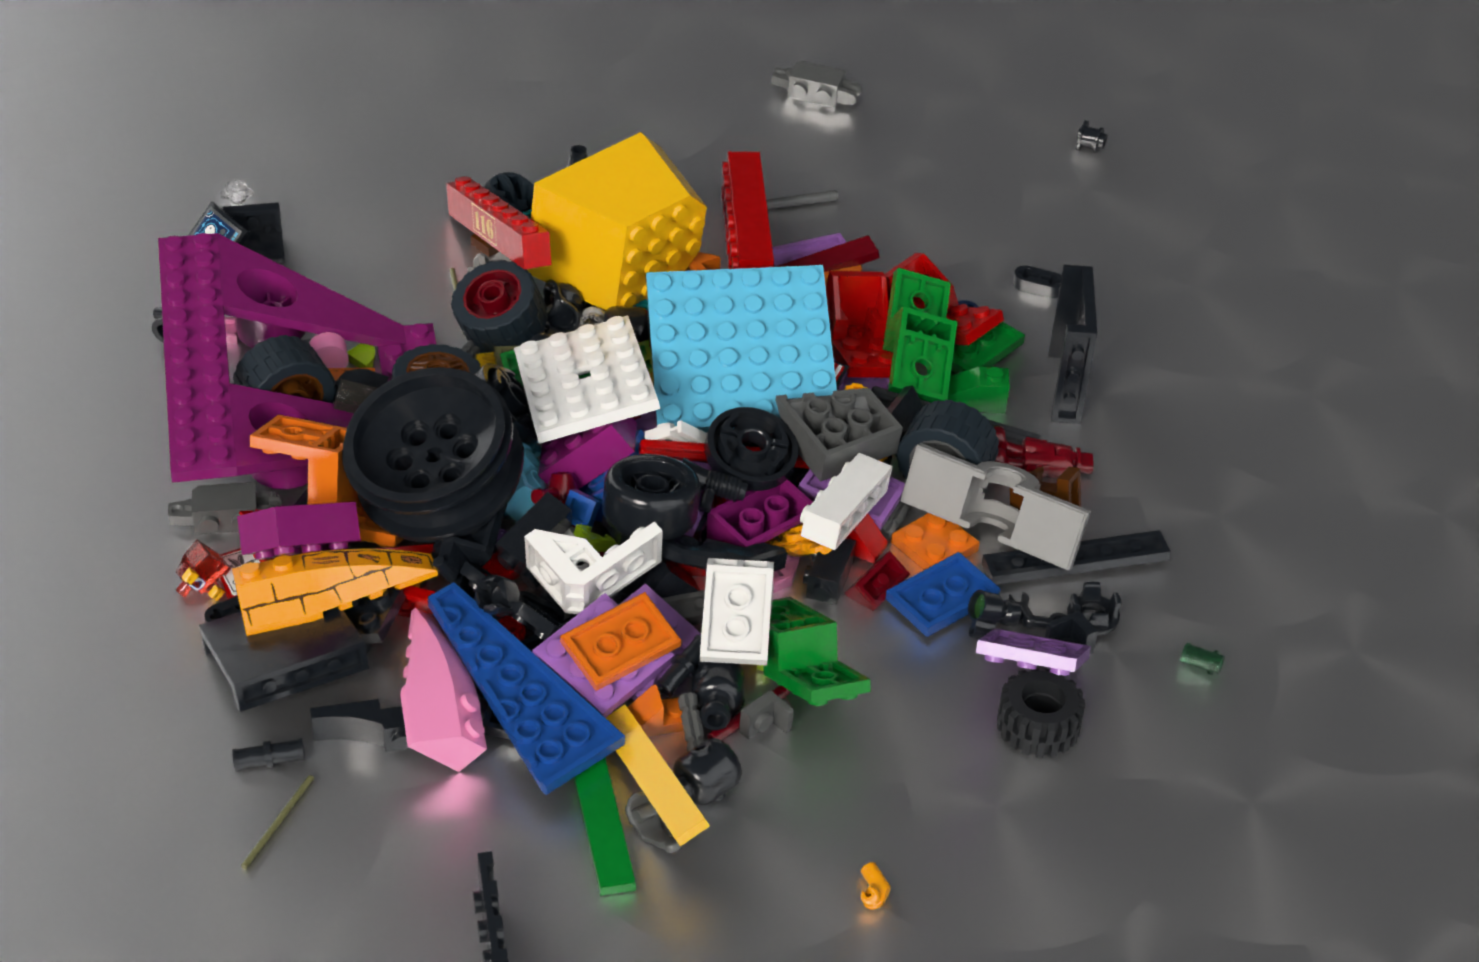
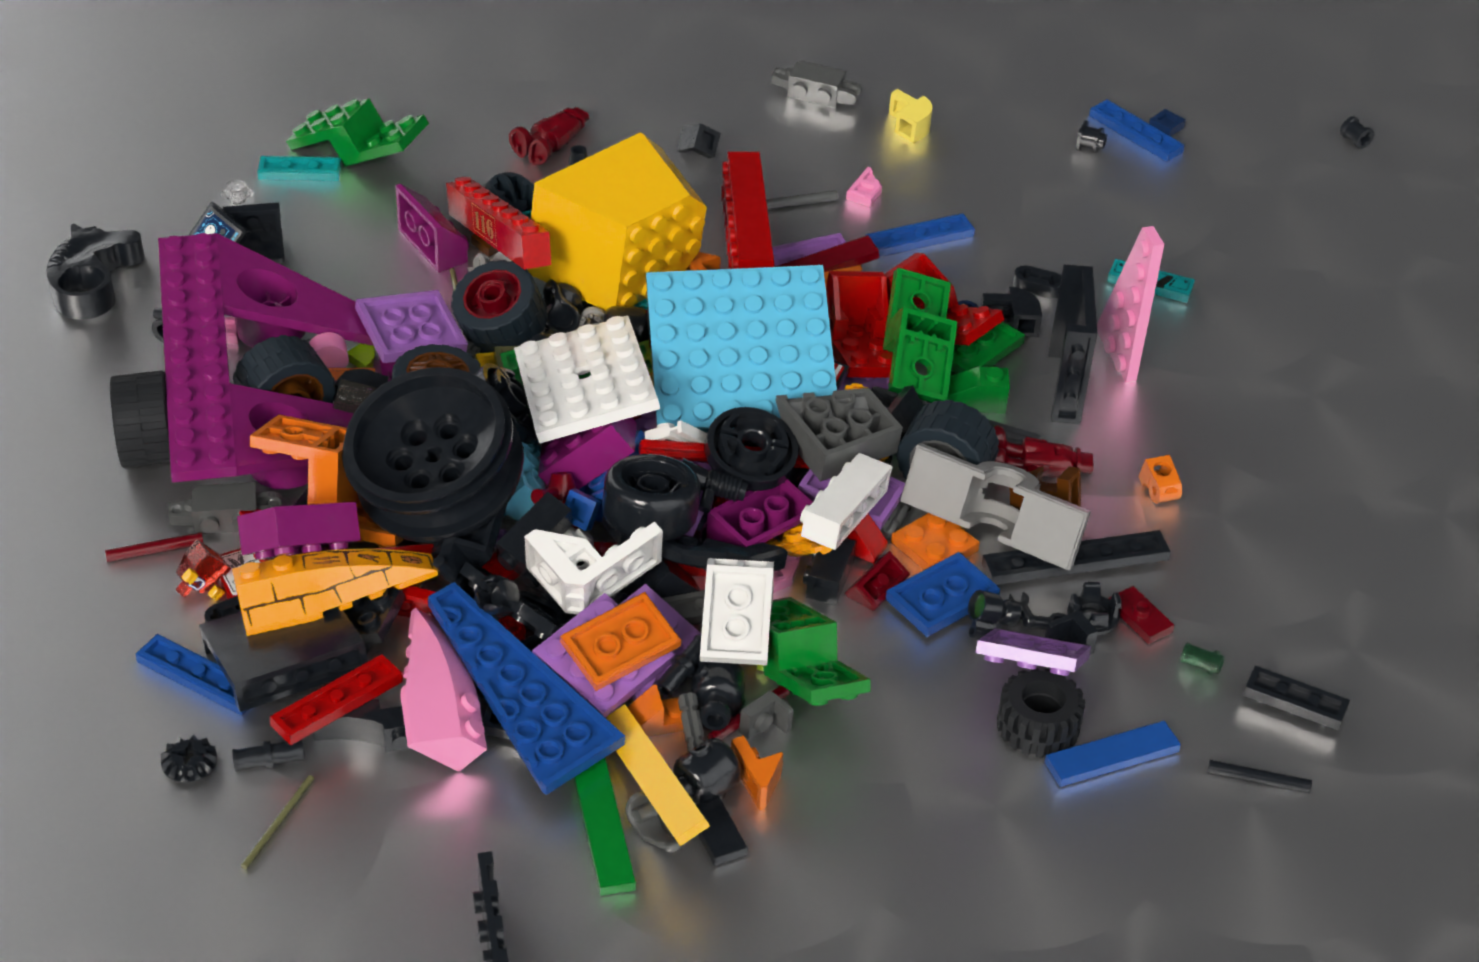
lime tile [573,524,617,552] -> none
light orange arm [861,862,891,910] -> none
none -> black animal [46,223,145,319]
none -> dark red bar [105,532,204,563]
none -> black tyre [110,371,170,468]
none -> blue tile [135,634,249,716]
none -> black gear [161,734,217,782]
none -> teal tile [257,156,342,181]
none -> red plate [270,654,403,745]
none -> green bracket [286,98,429,166]
none -> medium lavender plate [355,290,468,363]
none -> magenta slope [396,183,470,273]
none -> dark red piece [509,107,589,165]
none -> black panel [677,123,721,159]
none -> black tile [695,797,748,866]
none -> orange slope [731,735,784,811]
none -> bright pink tile [846,167,882,207]
none -> blue tile [866,213,975,257]
none -> light yellow brick [889,89,933,144]
none -> black brick [980,287,1042,337]
none -> blue tile [1044,720,1181,787]
none -> blue tile [1089,100,1185,162]
none -> bright pink wing [1097,226,1165,382]
none -> teal tile [1107,259,1195,303]
none -> dark red plate [1109,586,1175,645]
none -> orange leg [1138,455,1182,504]
none -> dark blue plate [1149,109,1186,136]
none -> black bar [1207,760,1312,793]
none -> black plate [1243,665,1350,731]
none -> black bush [1340,116,1374,149]

